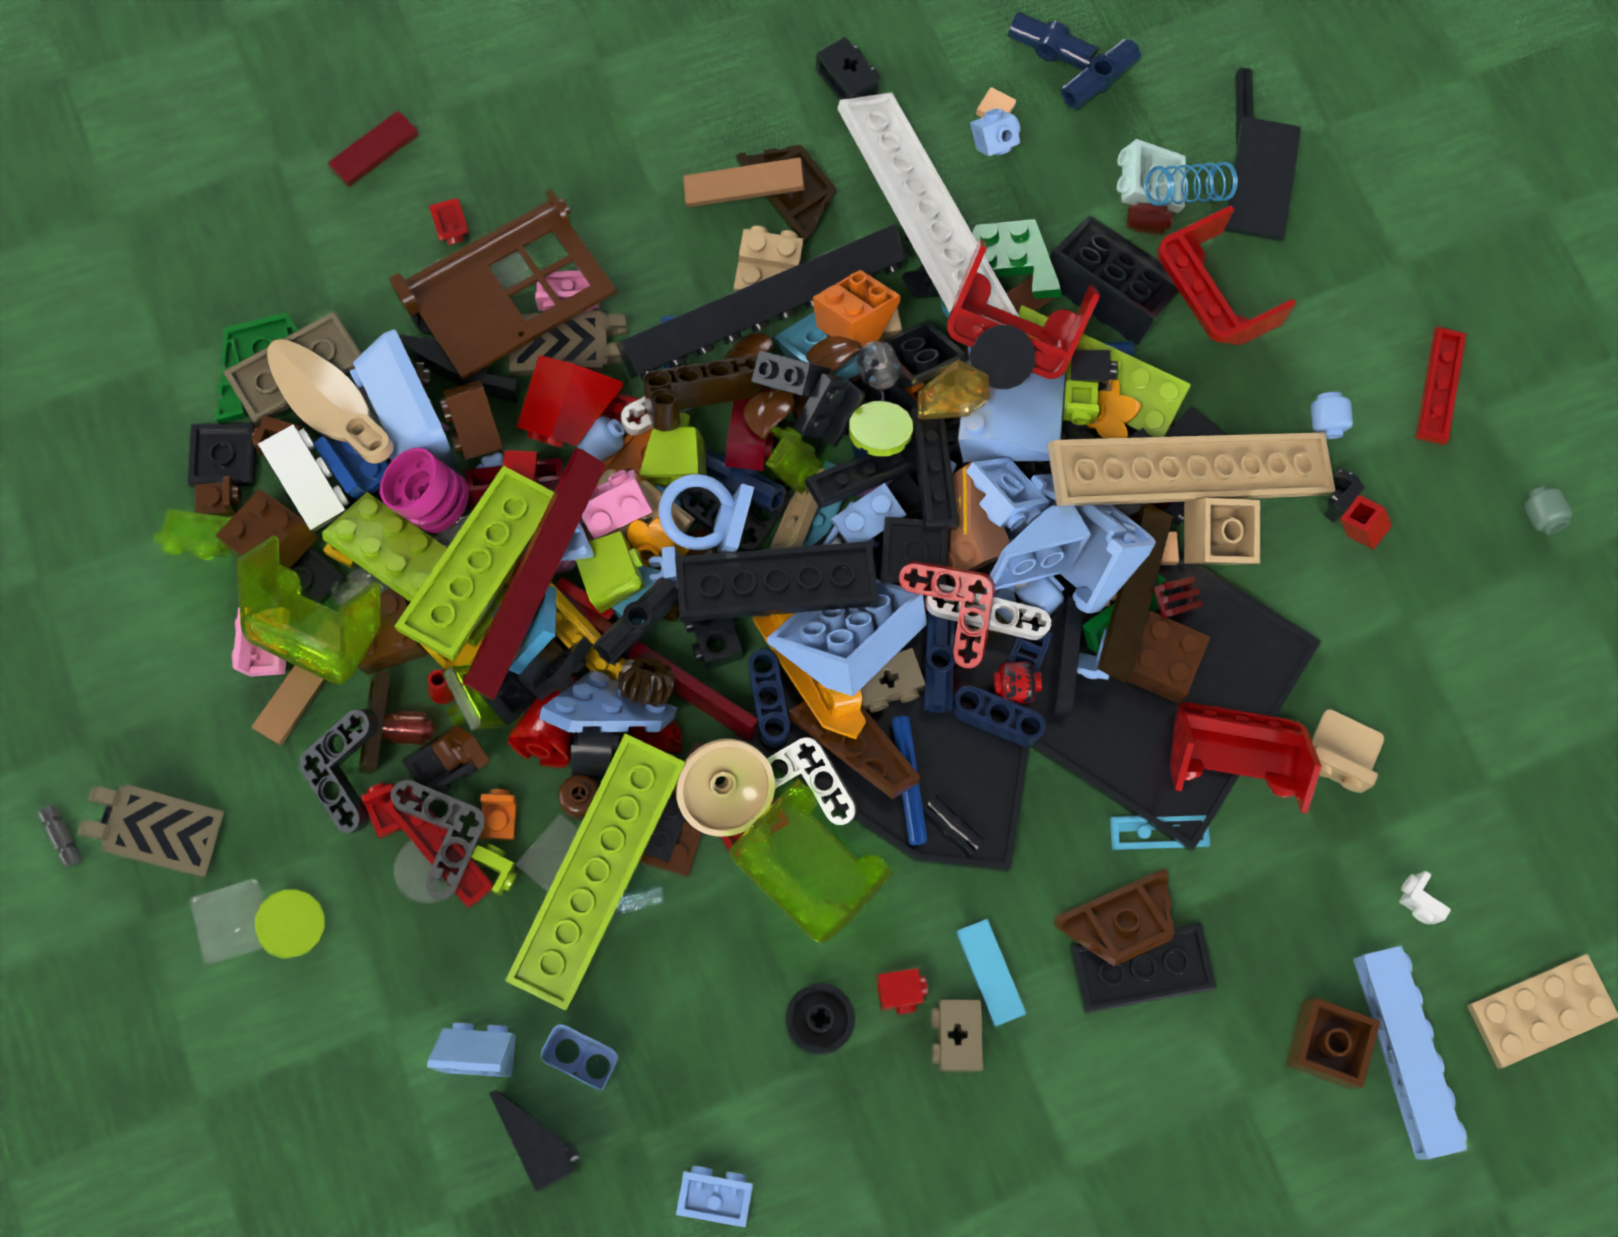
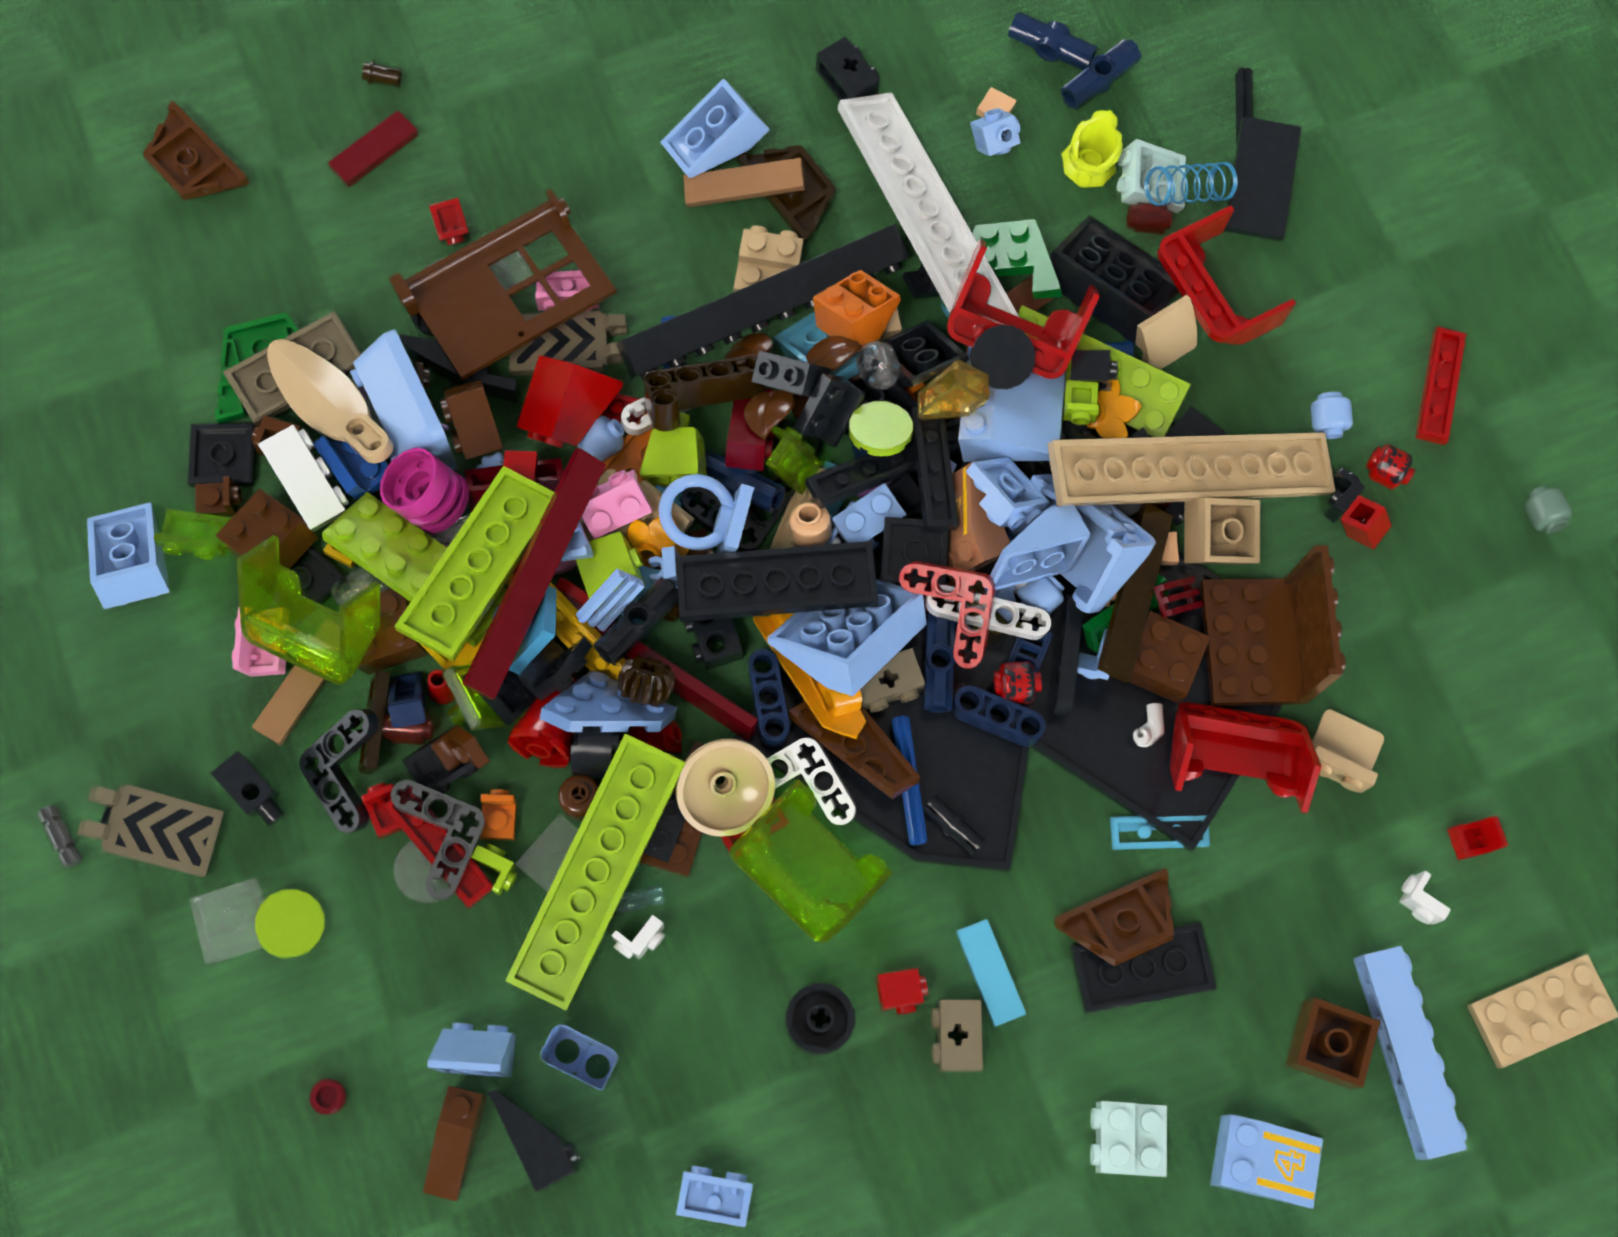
none -> light blue slope [87,502,170,609]
none -> reddish brown wing [143,101,250,201]
none -> black torso [210,751,285,827]
none -> dark red tile [309,1079,347,1115]
none -> dark brown pin [362,60,402,88]
none -> dark blue slope [388,672,426,728]
none -> reddish brown slope [423,1086,488,1201]
none -> light blue tile [576,568,645,632]
none -> white bracket [611,915,665,960]
none -> light blue slope [661,78,770,179]
none -> light nougat head [789,502,832,547]
none -> neon yellow piece [1061,110,1123,188]
none -> light aqua plate [1090,1101,1167,1177]
none -> white arm [1133,703,1165,747]
none -> tan slope [1135,295,1197,370]
none -> reddish brown bracket [1200,545,1346,706]
none -> light blue slope [1210,1114,1323,1209]
none -> red head [1365,444,1415,490]
none -> red bracket [1447,815,1508,861]

